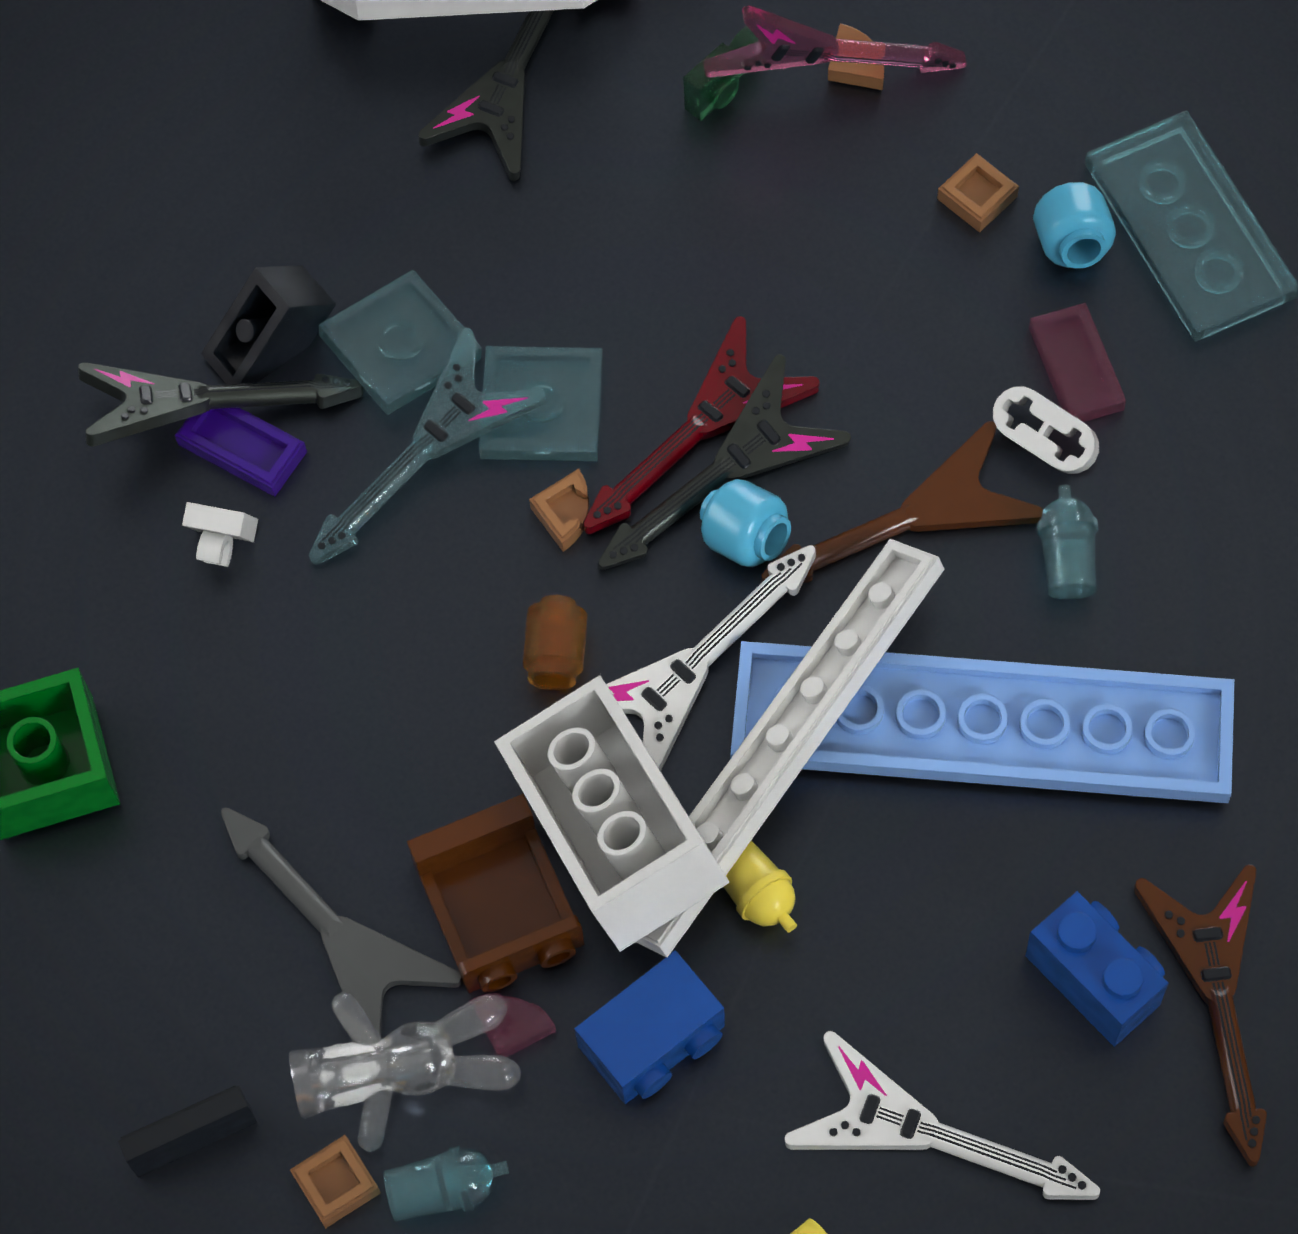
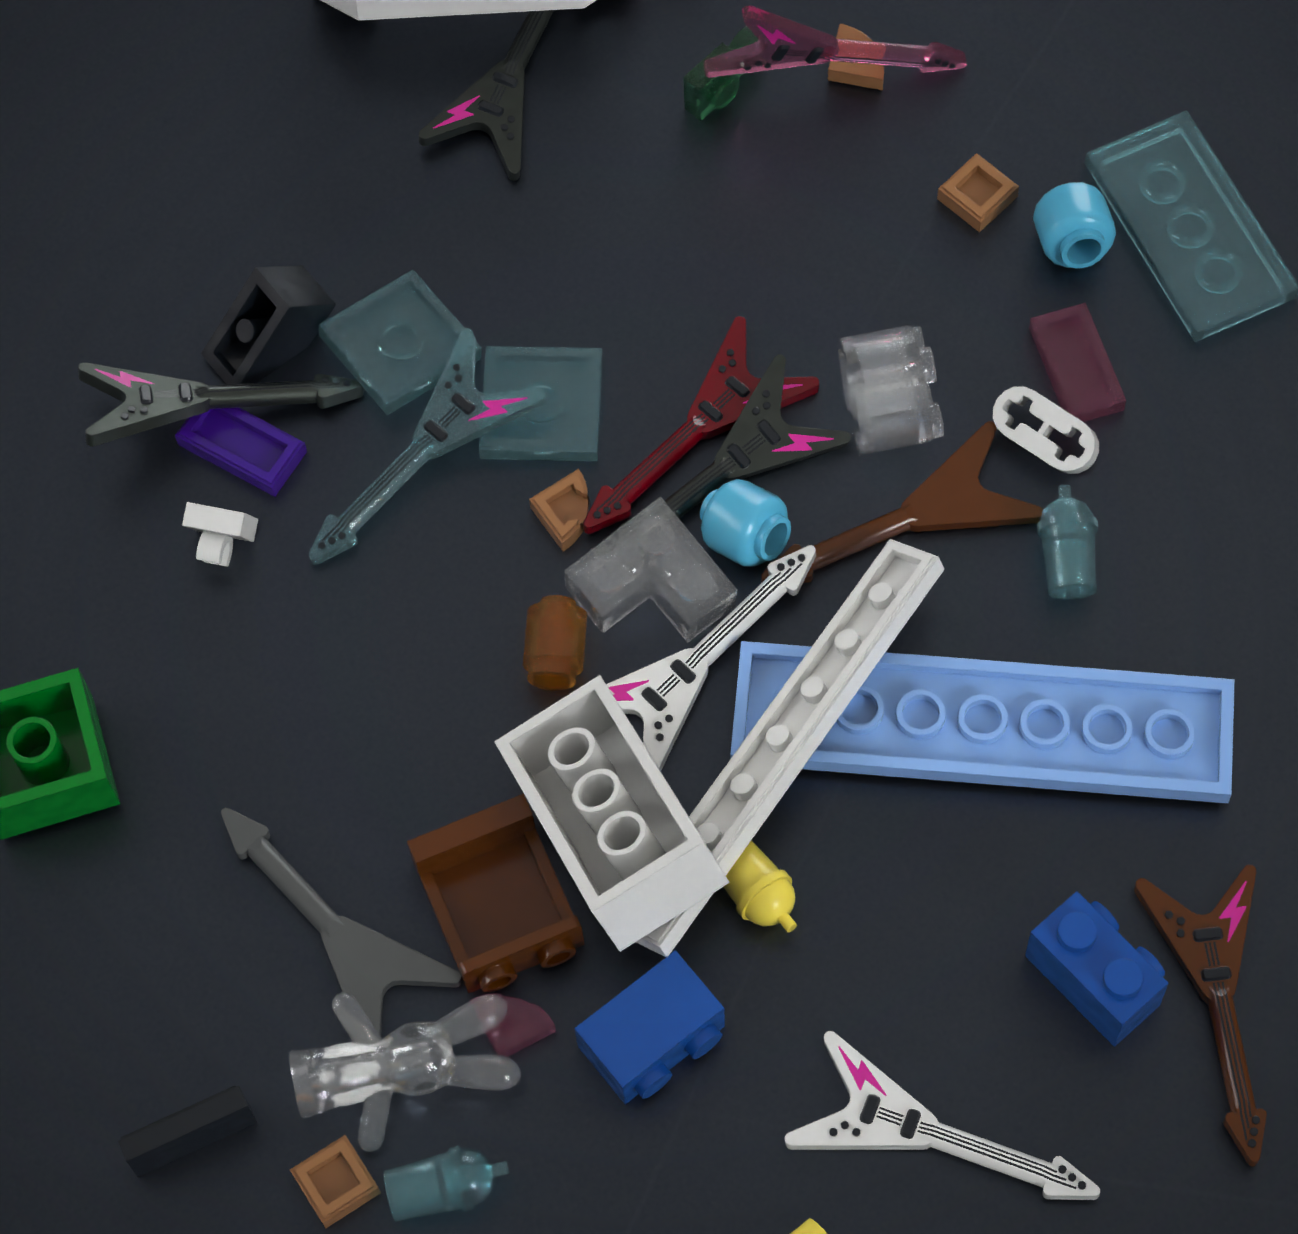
none -> clear brick [564,496,737,643]
none -> clear brick [838,325,944,456]

